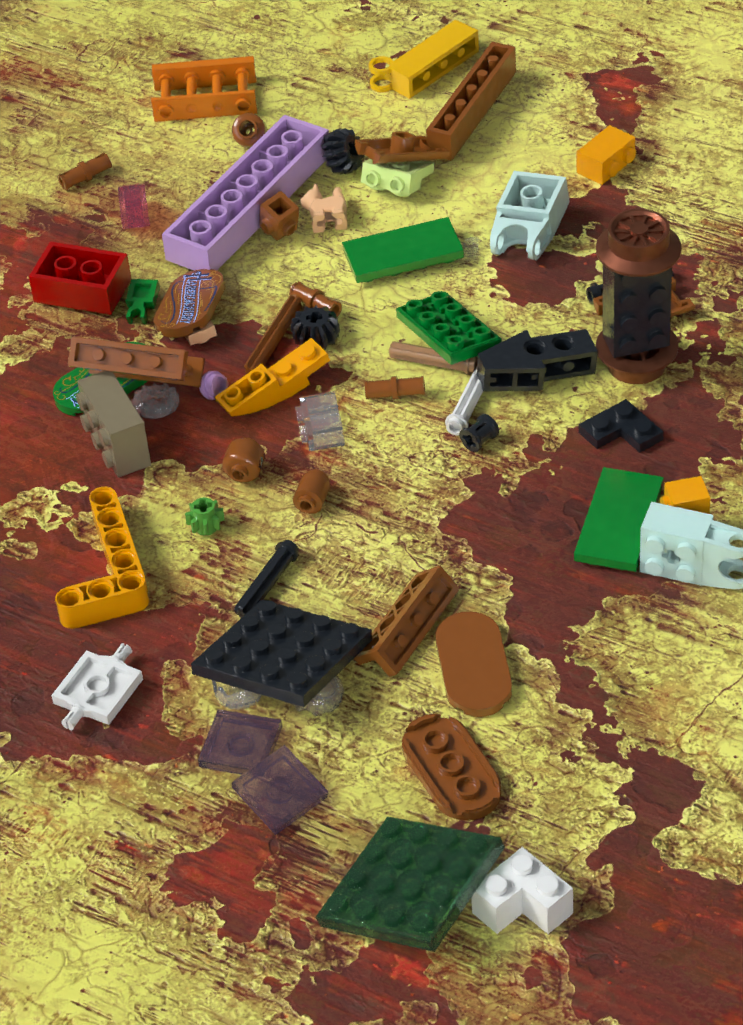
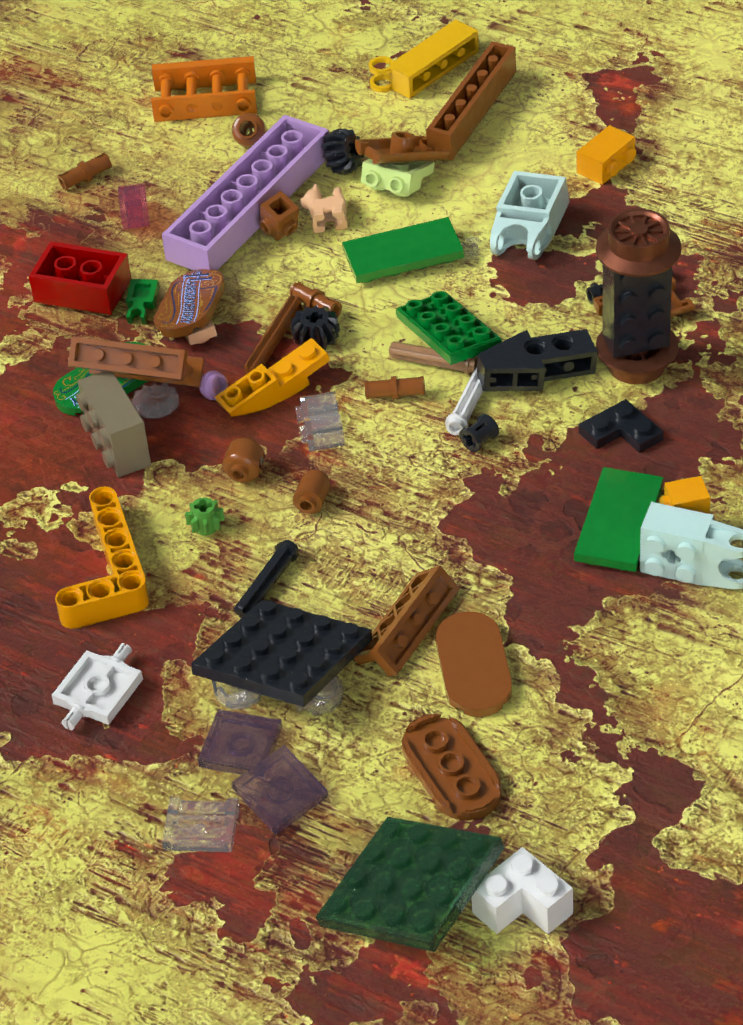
none -> clear plate [162,797,239,852]

